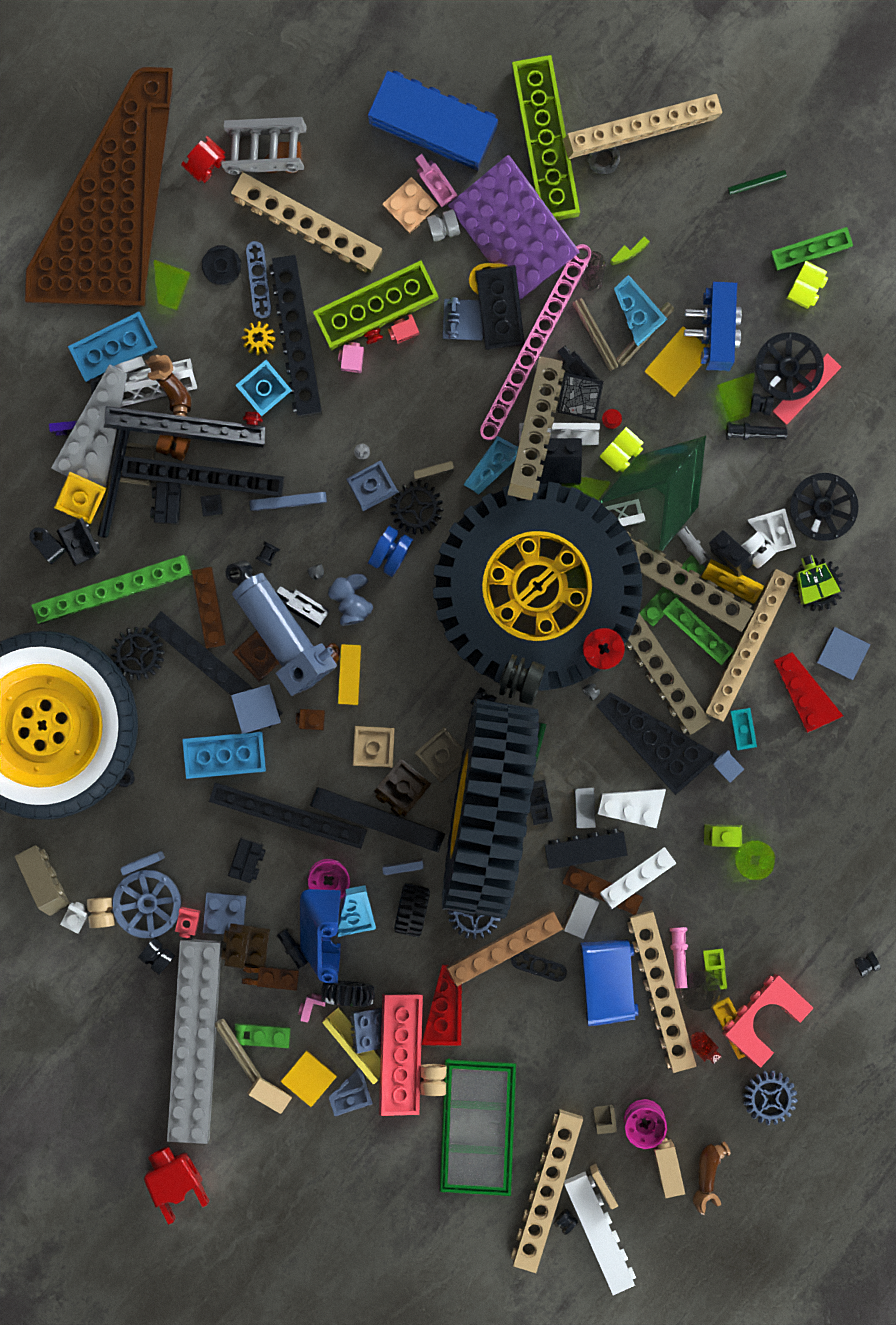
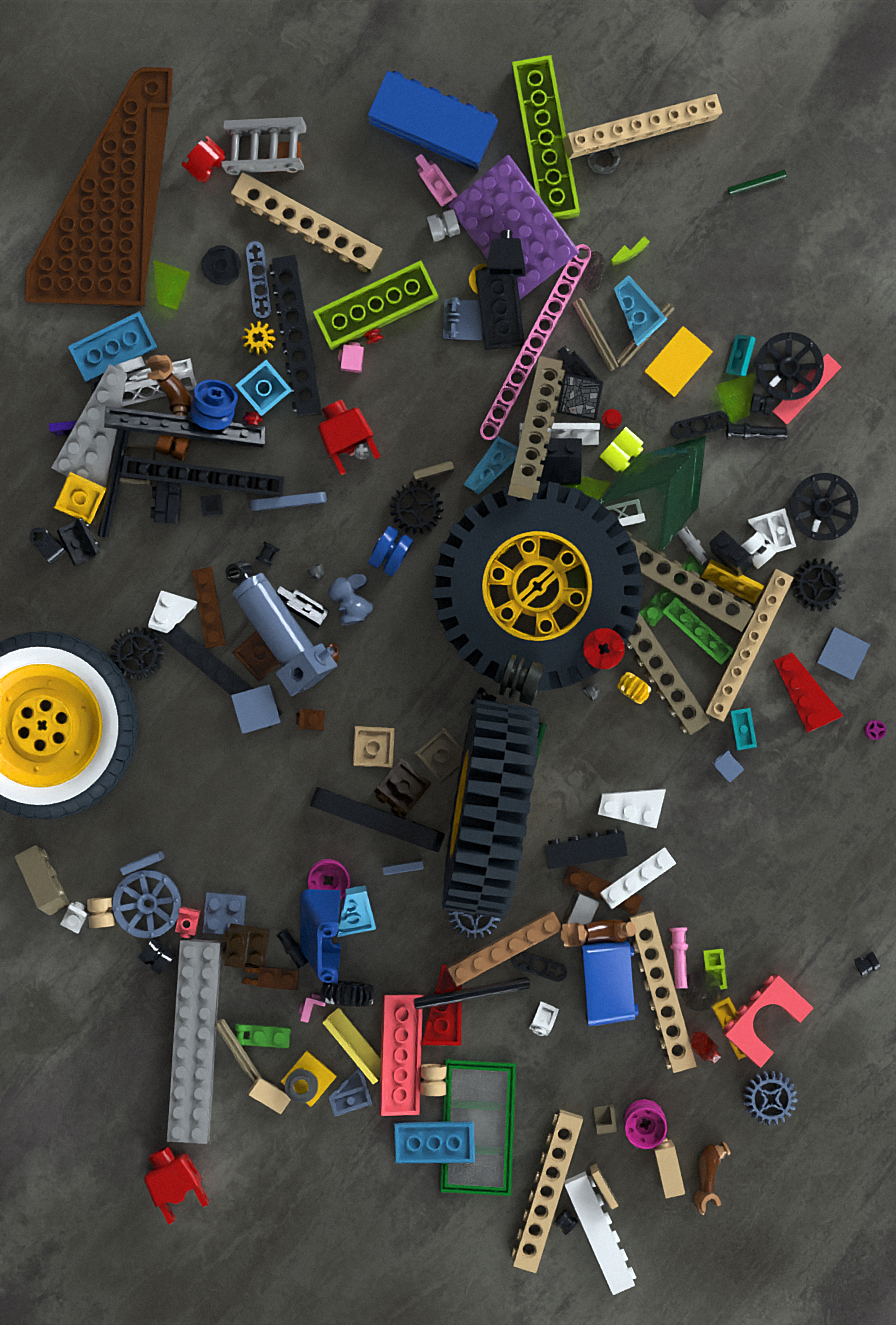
bright green brick [32,555,192,624] -> none
black plate [119,768,135,787] -> none
dark azure plate [182,732,266,779] -> none
black plate [209,782,367,849] -> none
black brick [228,837,266,883] -> none
yellow tile [338,644,361,705] -> none
sand blue tile [346,460,399,511] -> none
sand blue hinge [350,1008,382,1054] -> none
light nougat plate [382,177,439,234] -> none
coral brick [388,314,419,344] -> none
black tyre [394,883,430,938] -> none
black slope [530,780,553,825] -> none
dark grey slope [574,788,596,829] -> none
black wing [596,692,720,795] -> none
blue piece [684,282,742,371] -> none
lime torso [704,824,742,847] -> none
clear neon green plate [735,840,775,880] -> none
bright green plate [770,227,853,271] -> none
neon yellow brick [786,261,828,309] -> none
torso [796,555,841,605] -> none
none -> white wing [148,591,197,633]
none -> blue wheel [190,379,238,430]
none -> dark grey piece [285,1068,318,1103]
none -> red piece [318,400,381,477]
none -> dark azure tile [394,1121,475,1163]
none -> black axle [414,977,530,1010]
none -> black torso [487,230,525,277]
none -> white bracket [529,1002,559,1036]
none -> piece [561,920,636,947]
none -> yellow gear [617,672,651,704]
none -> black beam [671,411,729,440]
none -> teal plate [725,334,756,377]
none -> magenta wheel [864,720,886,740]

